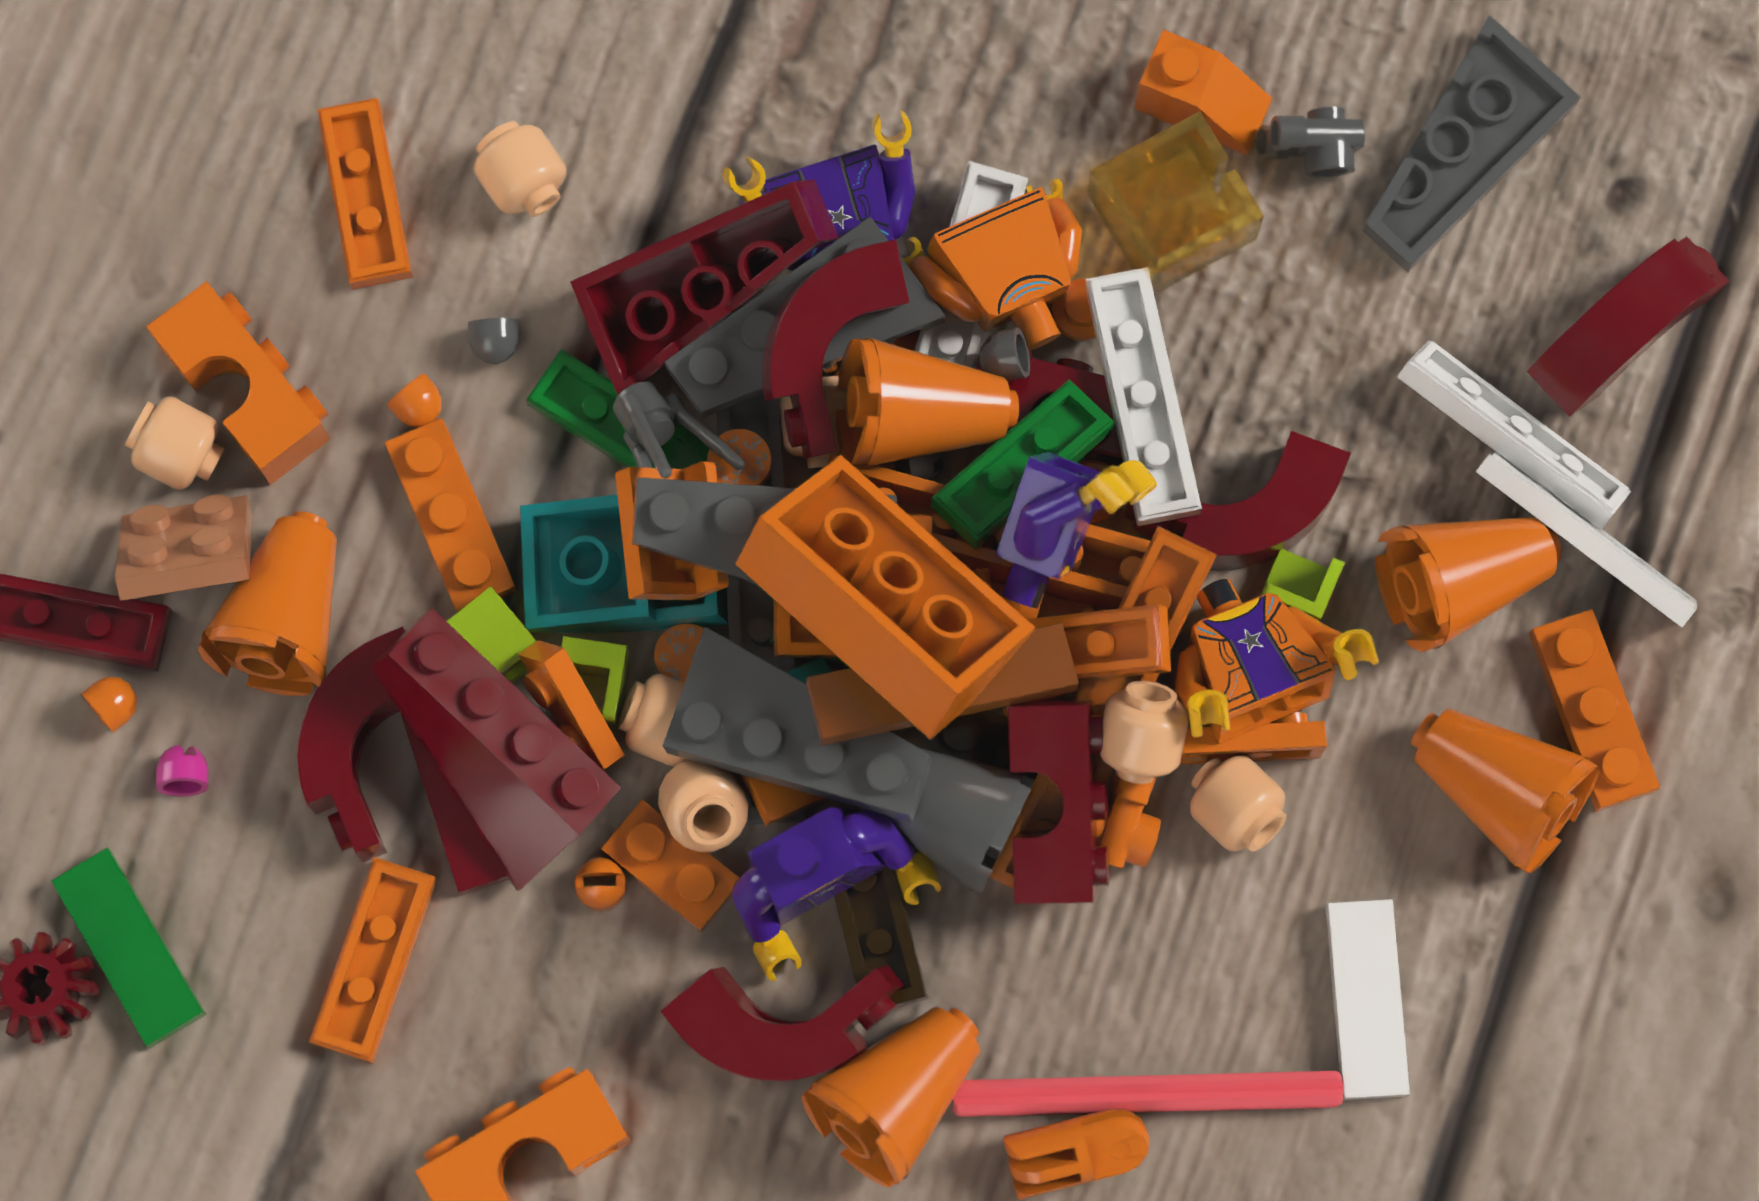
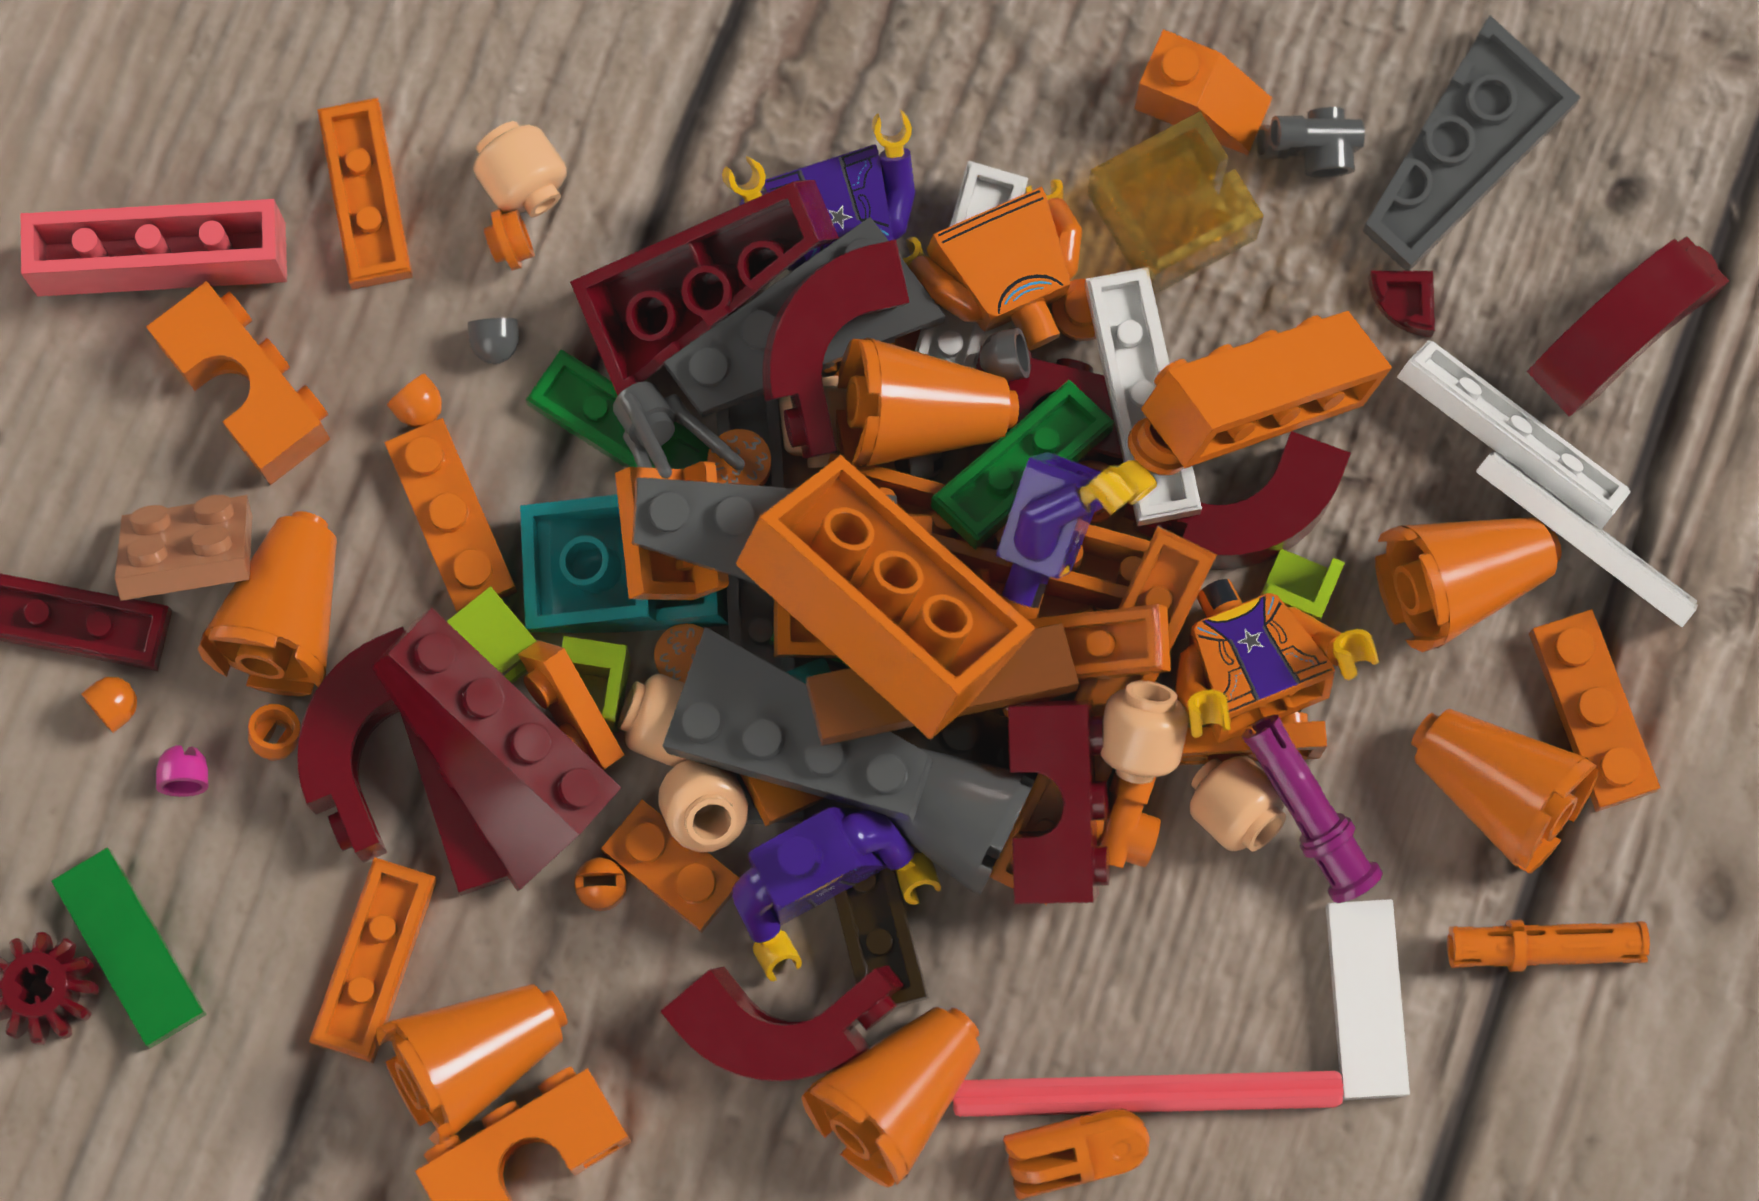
light nougat head [125,397,225,490] -> none
none -> coral brick [20,199,287,297]
none -> orange hinge [248,704,300,761]
none -> orange cone [377,984,568,1145]
none -> orange plate [484,209,535,271]
none -> orange plate [1128,418,1184,475]
none -> orange brick [1141,311,1392,469]
none -> magenta pin [1242,714,1383,903]
none -> dark red tile [1368,271,1435,337]
none -> orange pin [1447,919,1650,972]

